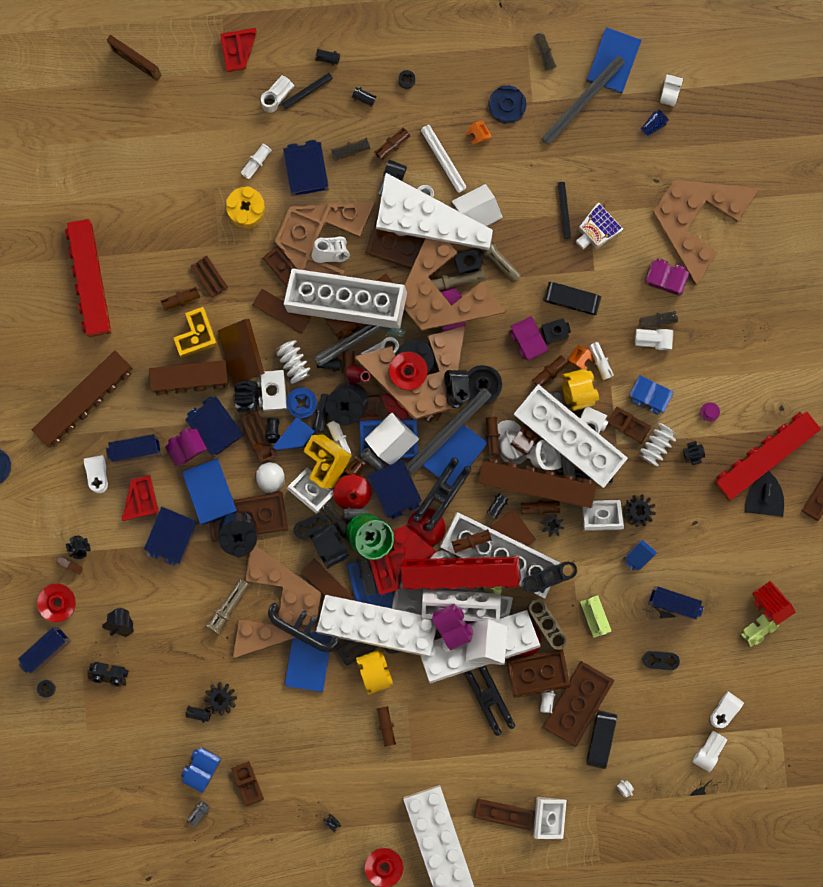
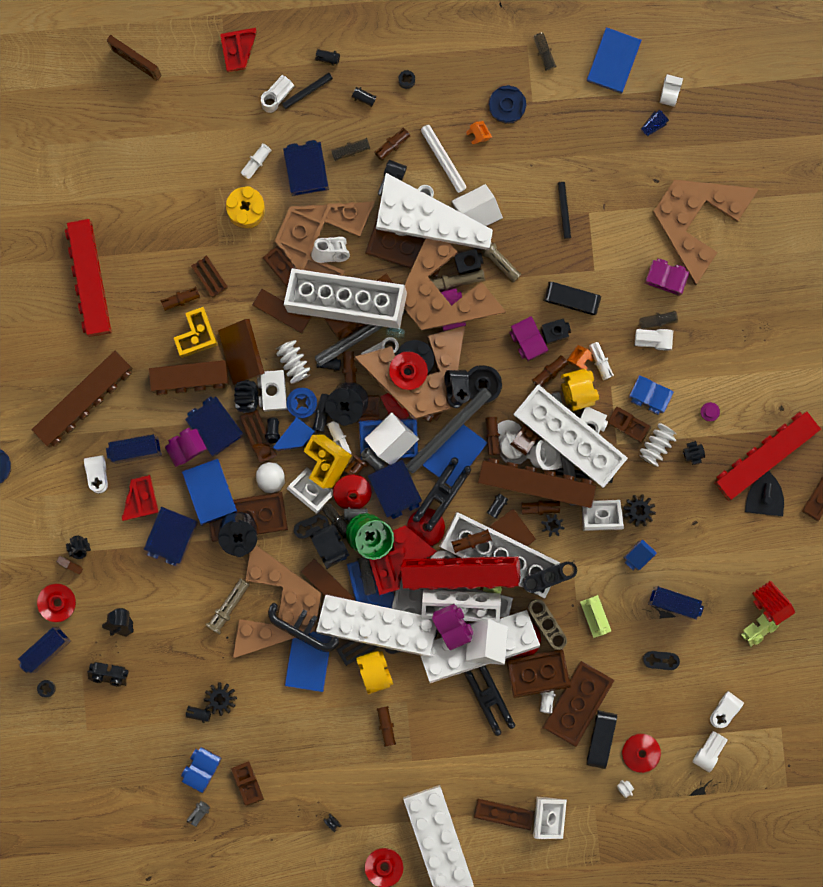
dark red cone [346,364,371,383] -> none
dark grey axle [542,56,625,145] -> none
torso [576,203,623,250] -> none
none -> red dish [622,734,661,773]

